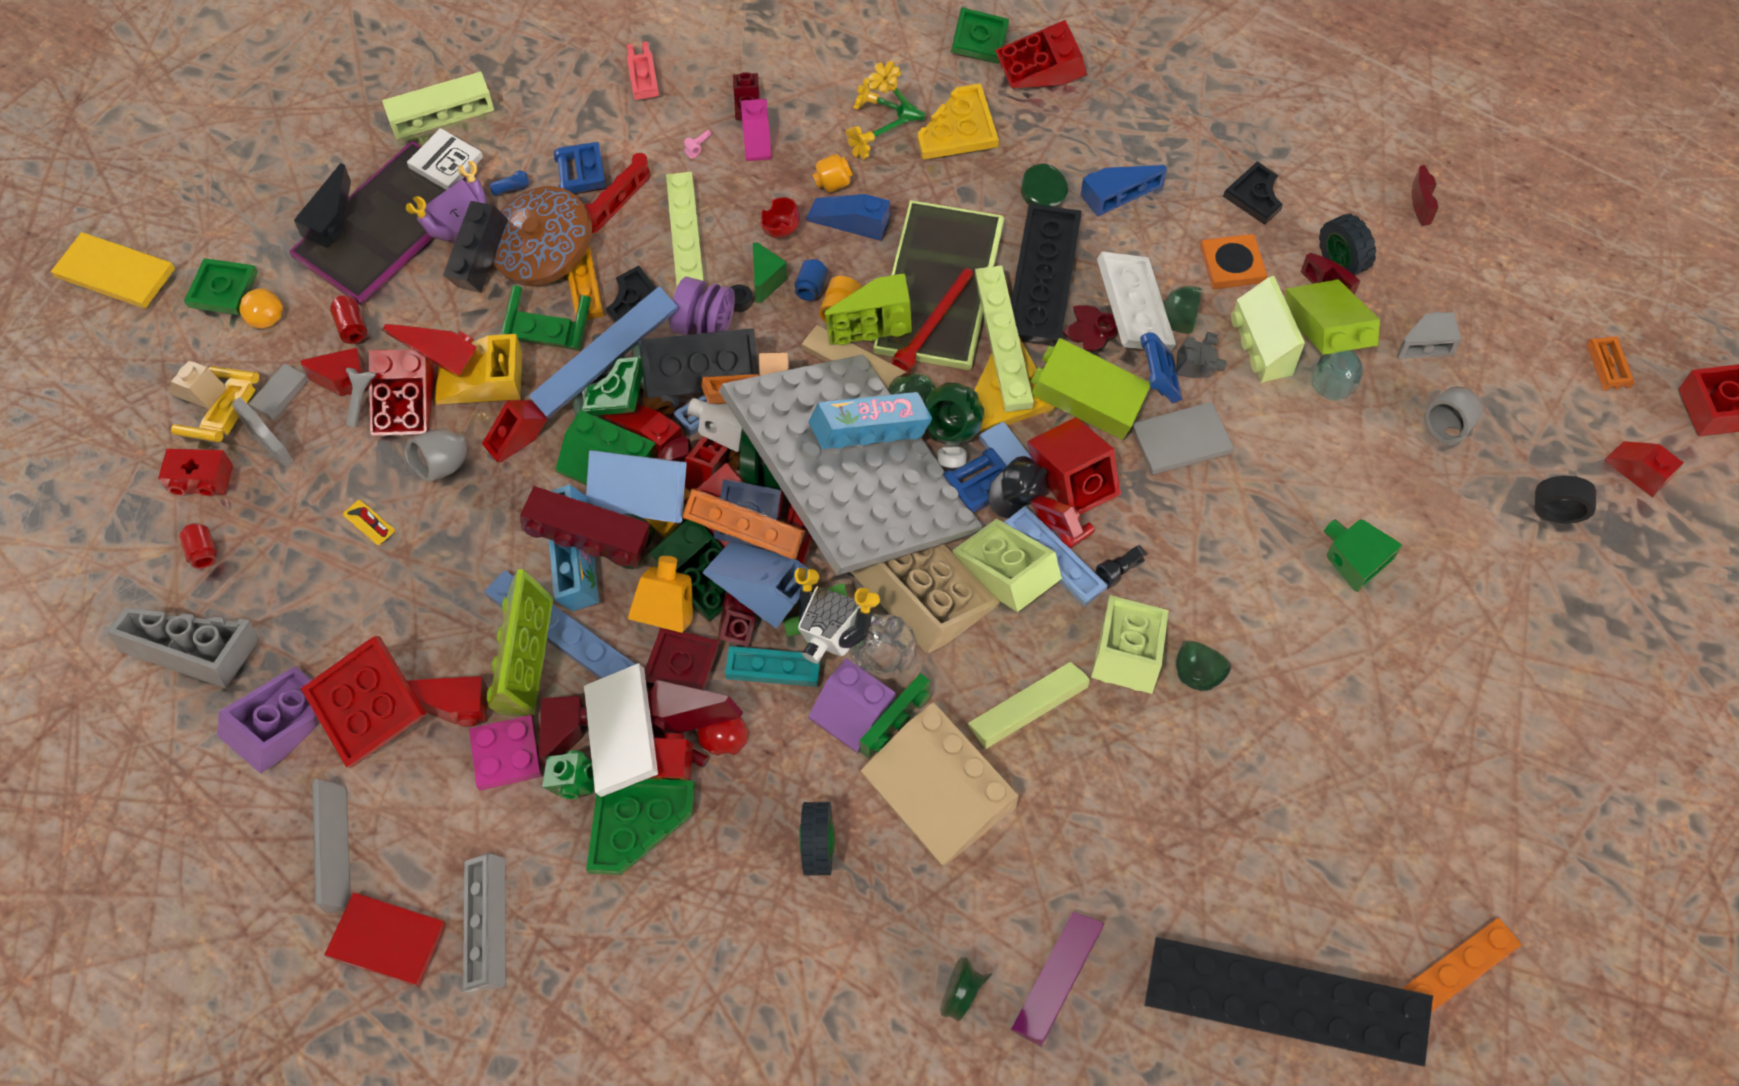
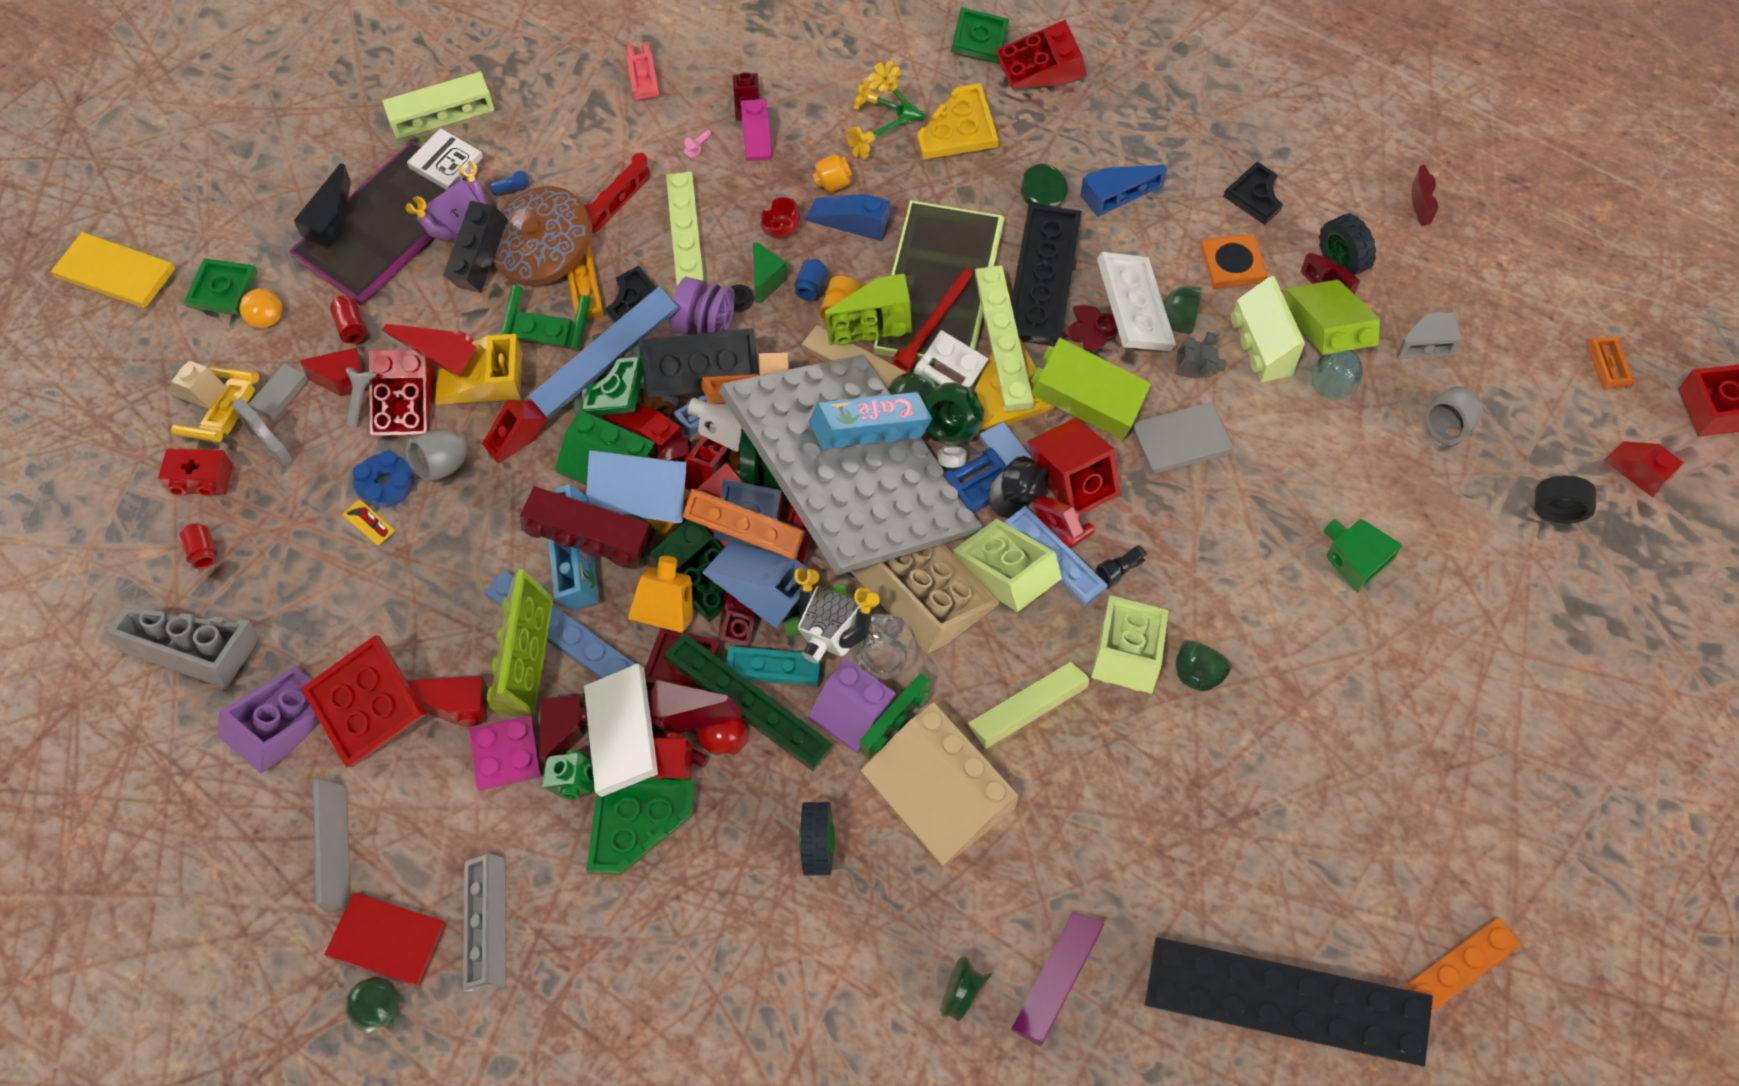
blue plate [553,142,606,194] -> none
blue plate [1140,332,1183,404] -> none
none -> clear green hair [346,977,399,1033]
none -> blue plate [352,450,414,508]
none -> dark green plate [664,633,833,771]
none -> white plate [914,330,989,388]

